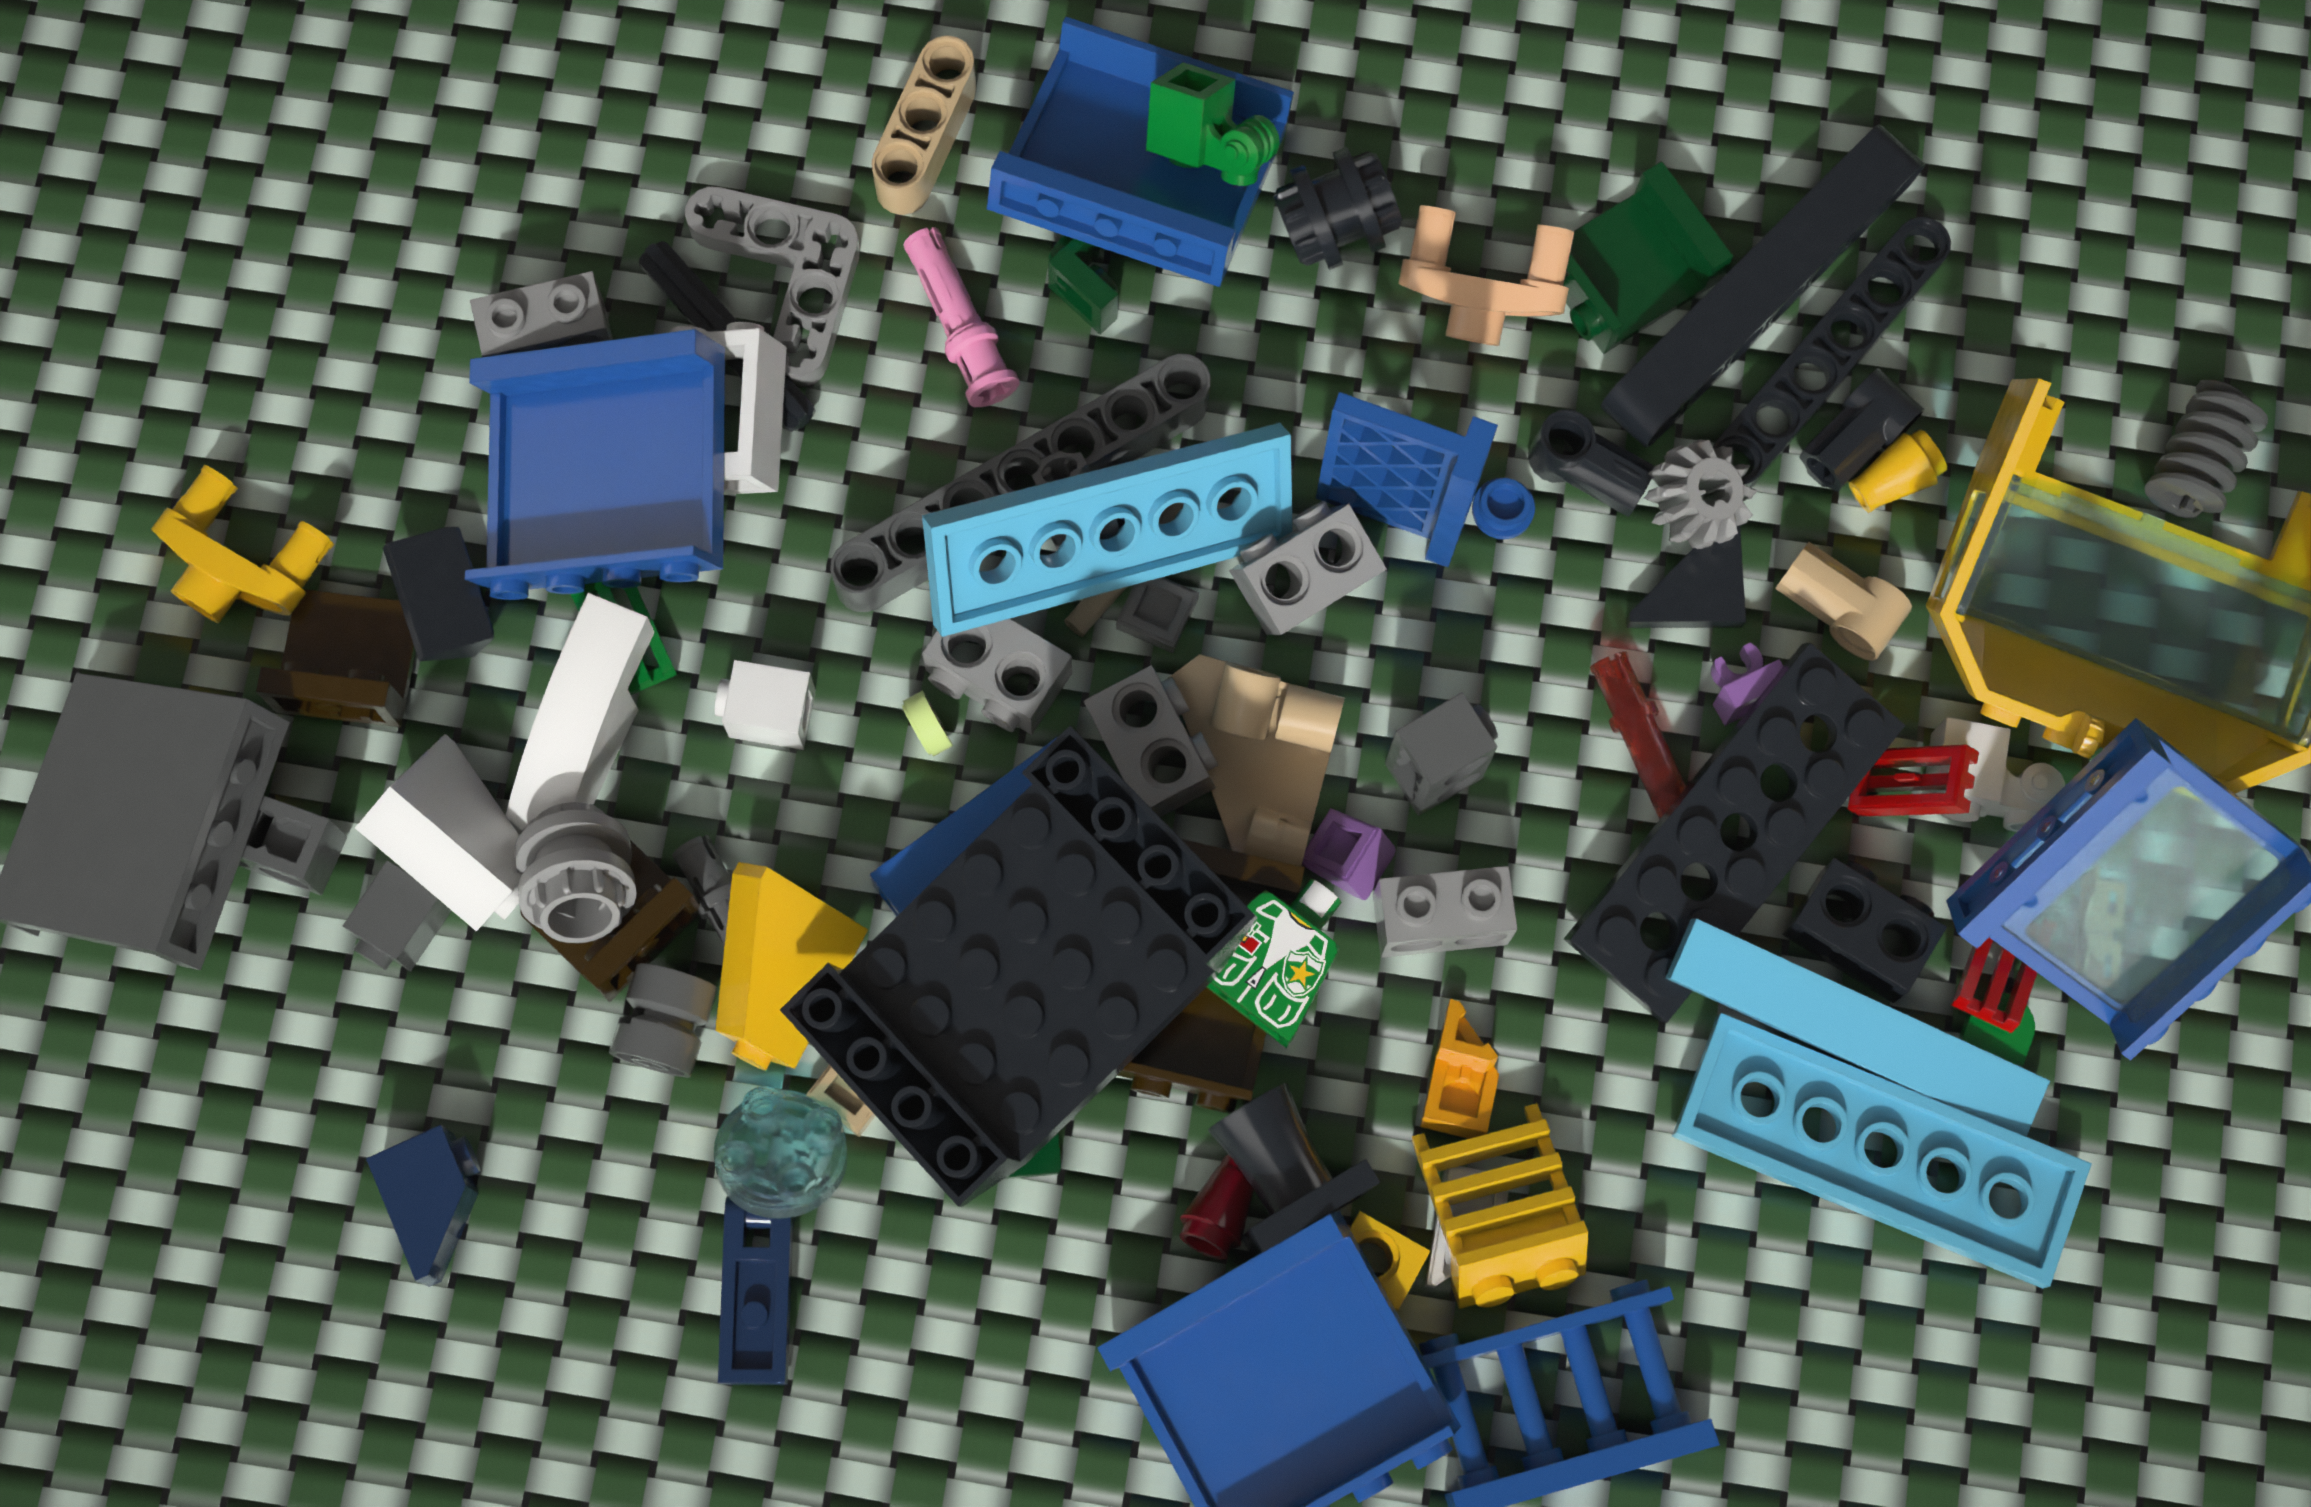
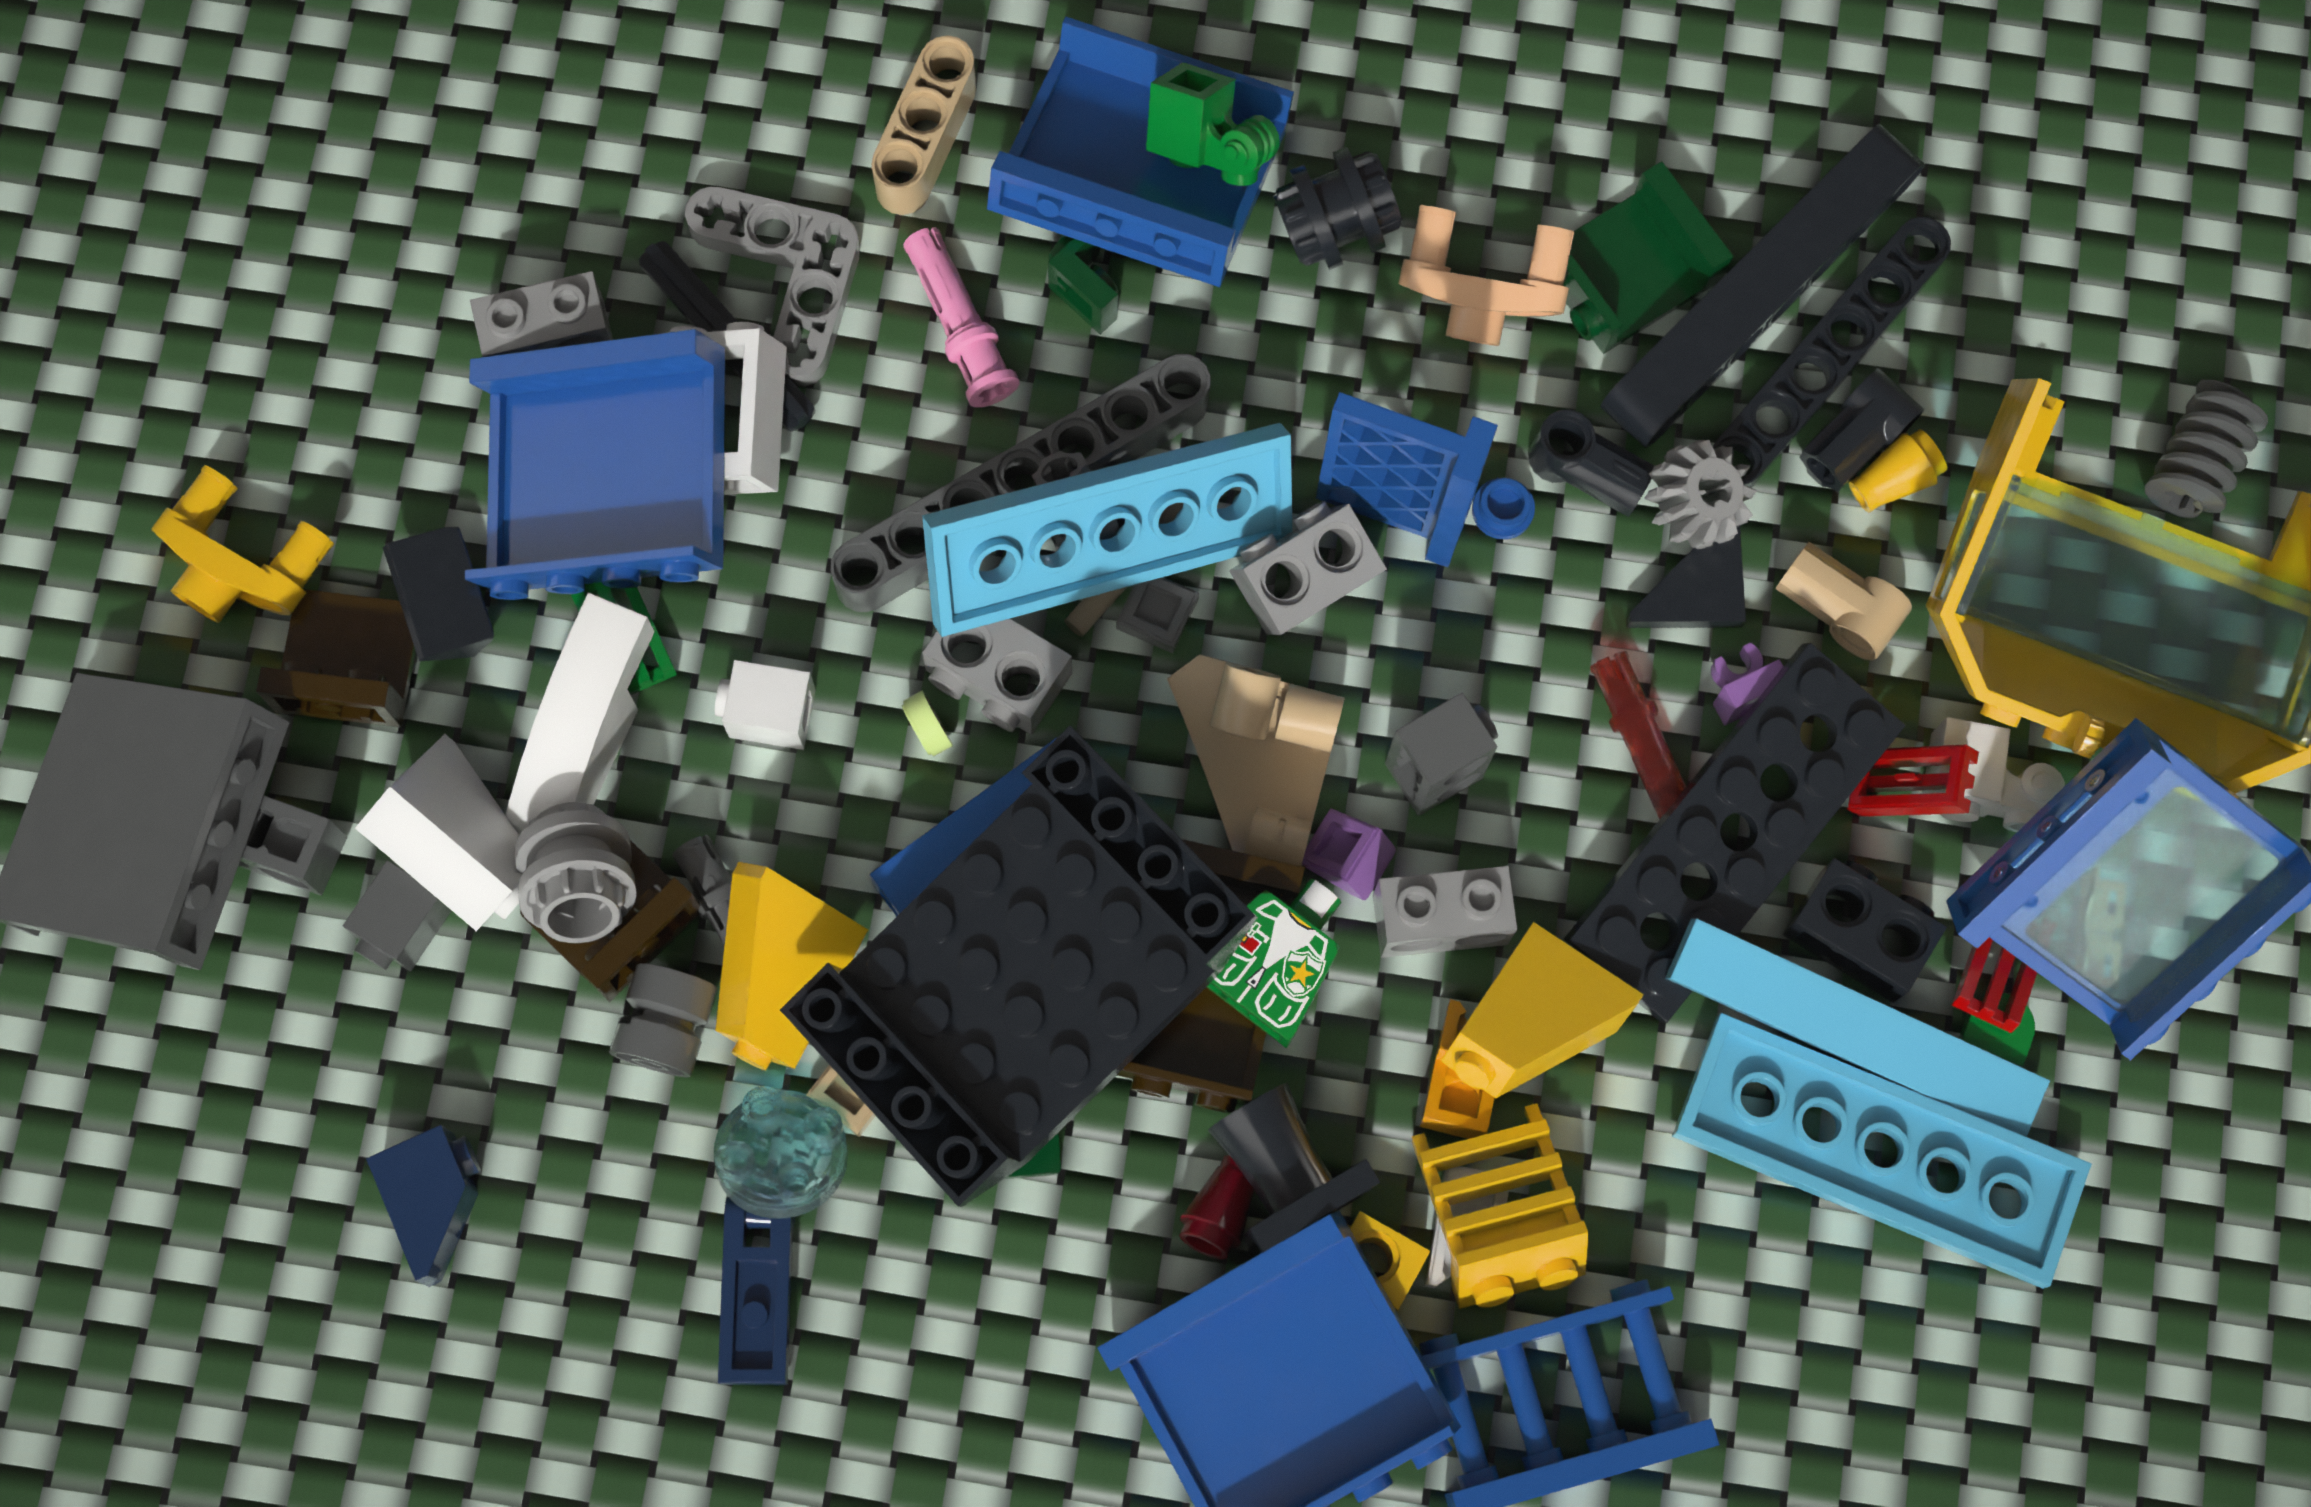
light grey brick [1084,665,1219,817] -> none
none -> yellow slope [1441,922,1644,1098]

